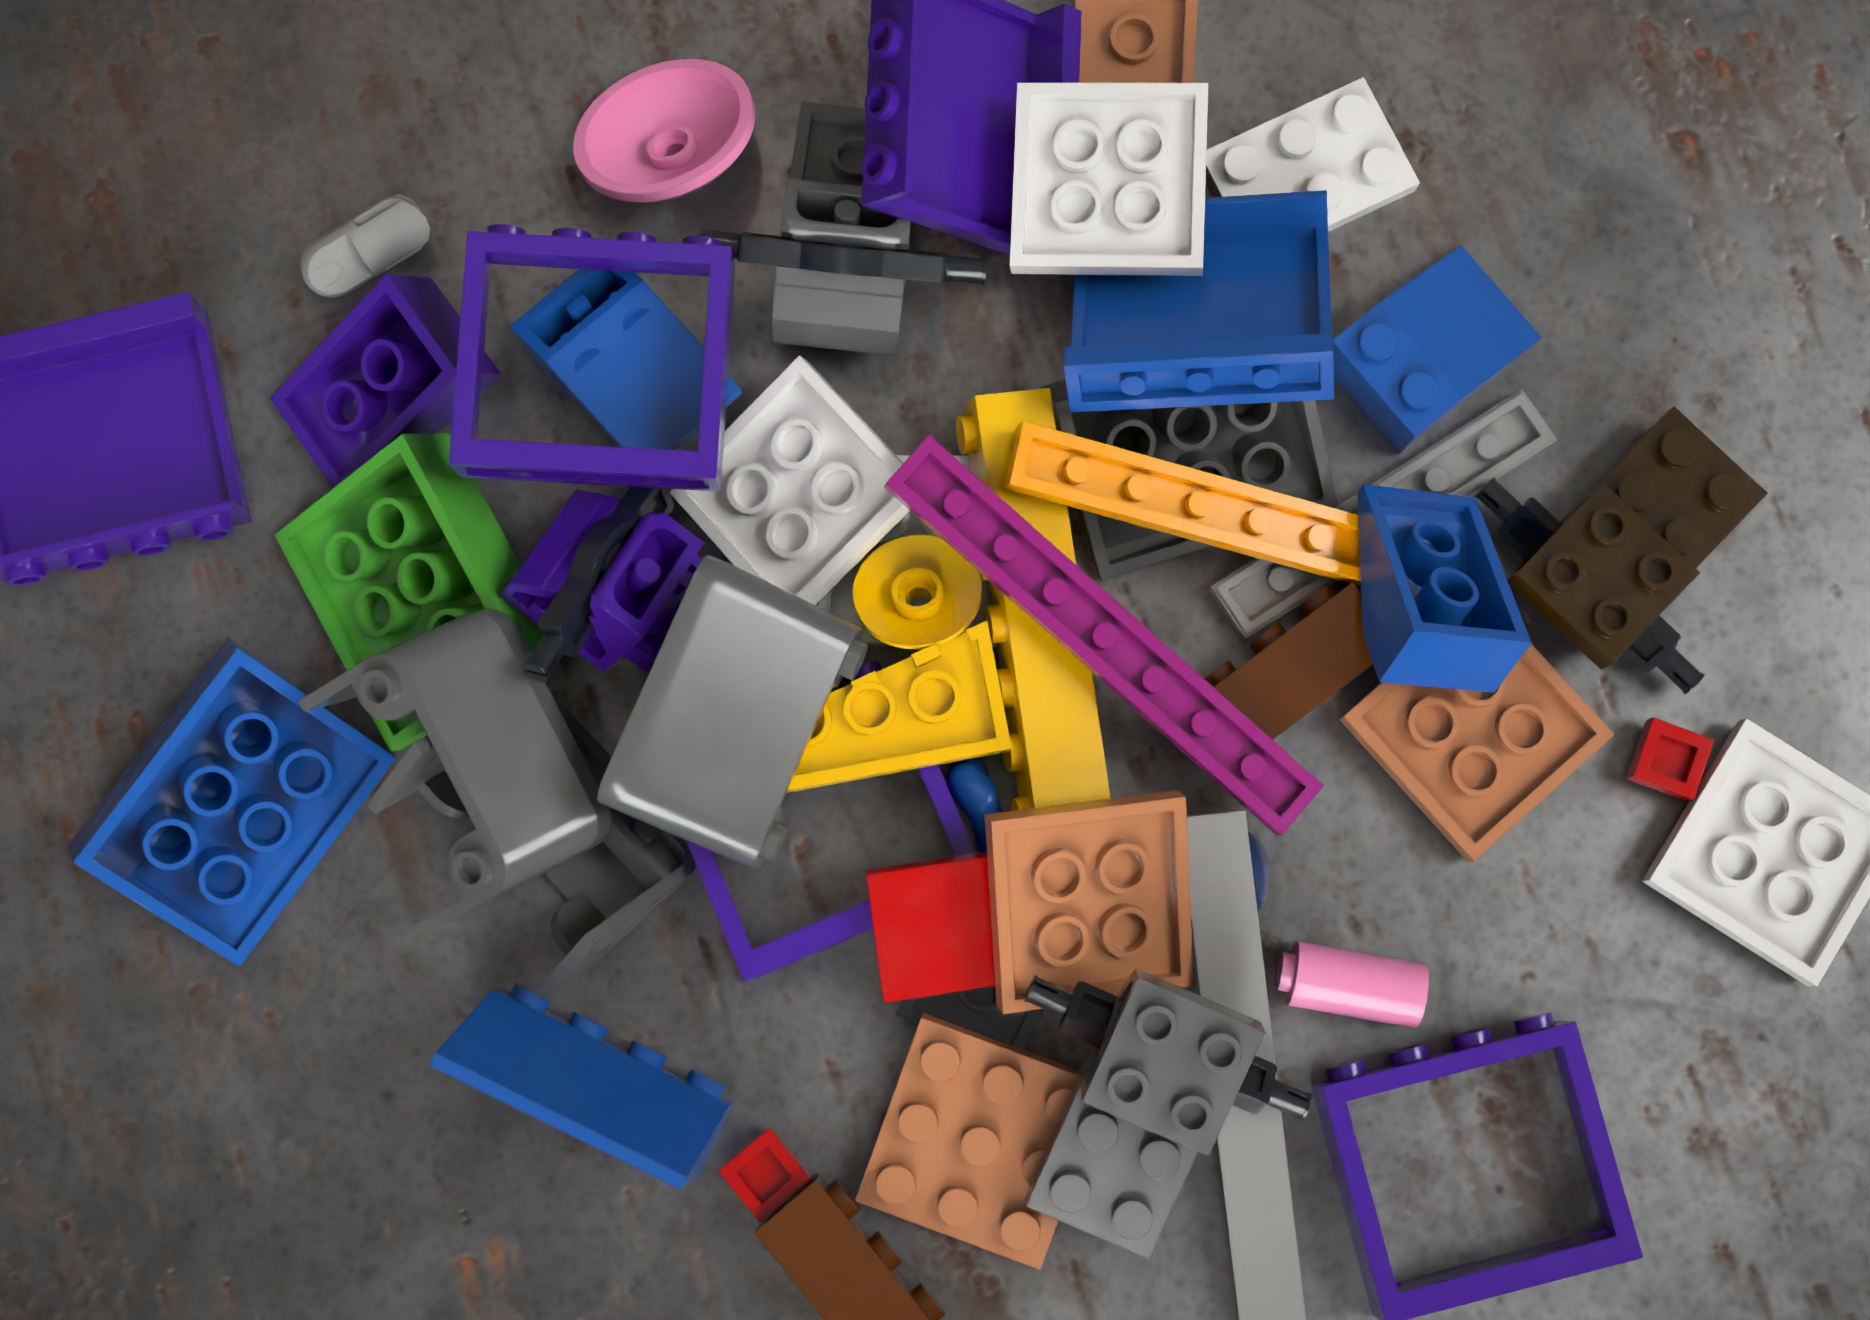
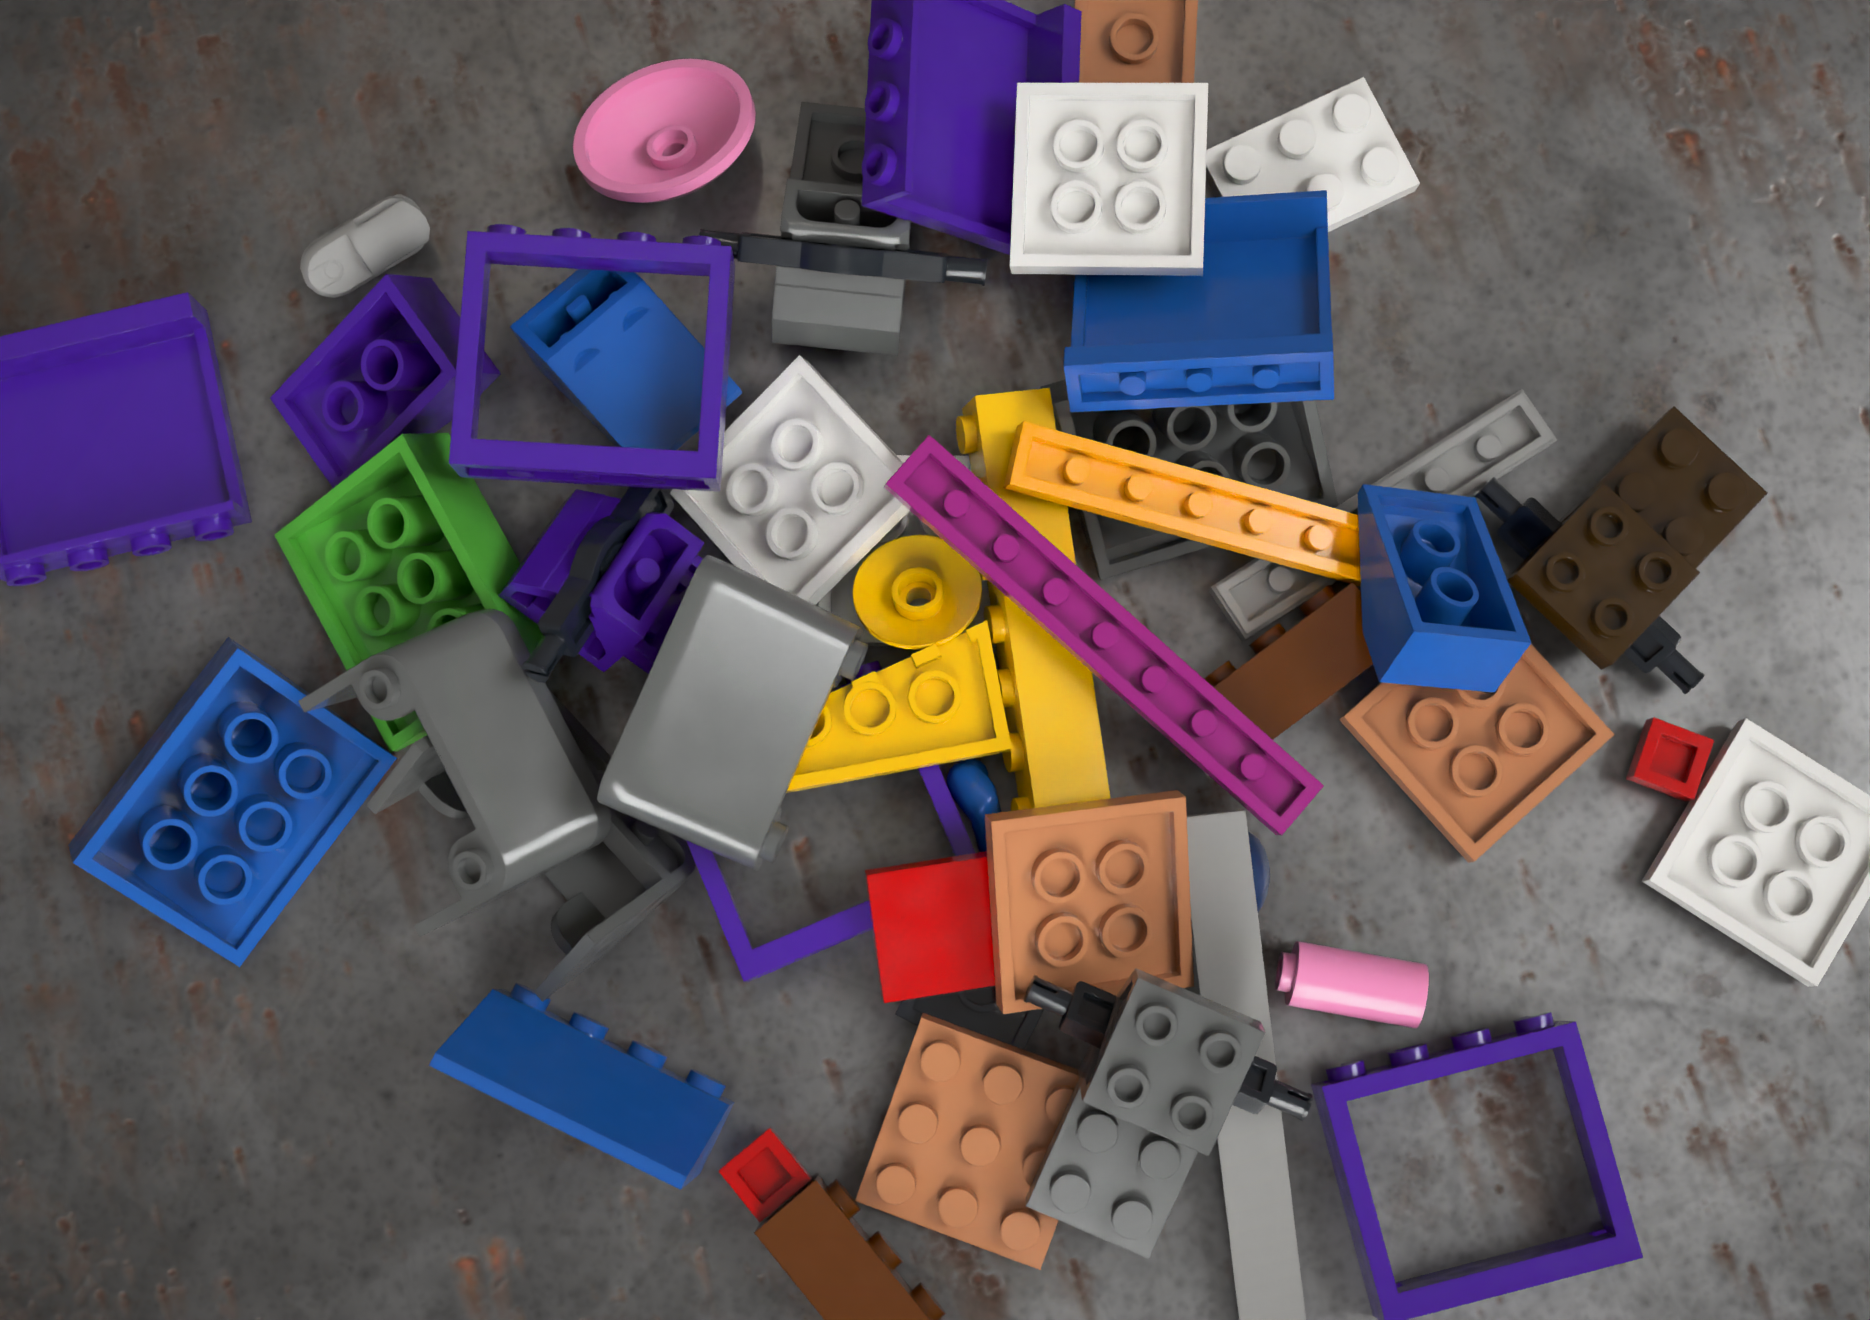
blue slope [1333,245,1542,454] -> none

